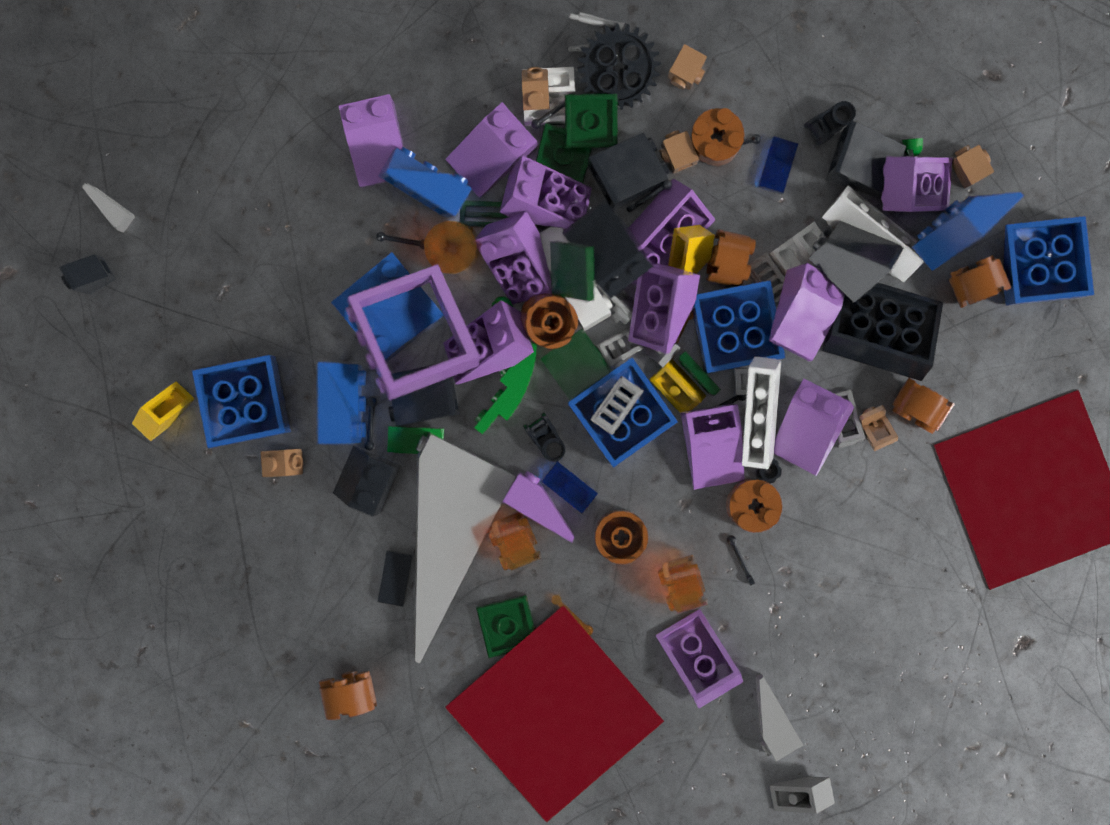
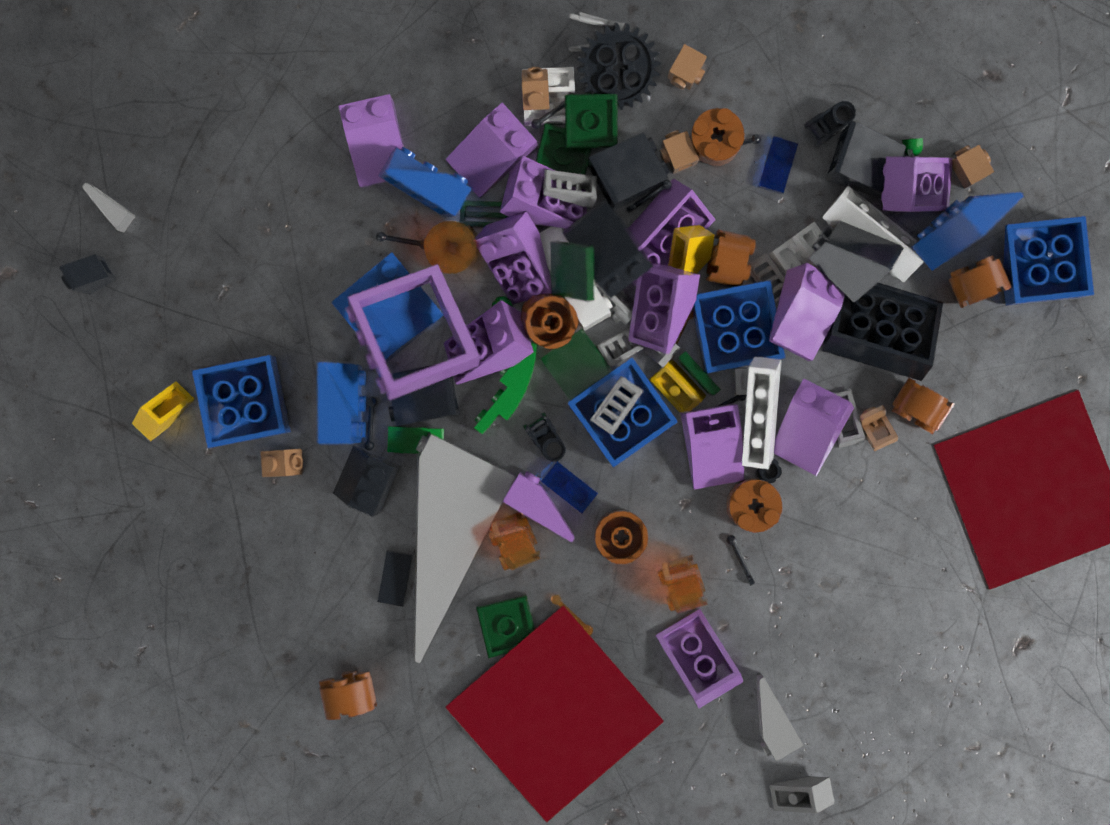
none -> light grey slope [543,170,597,208]

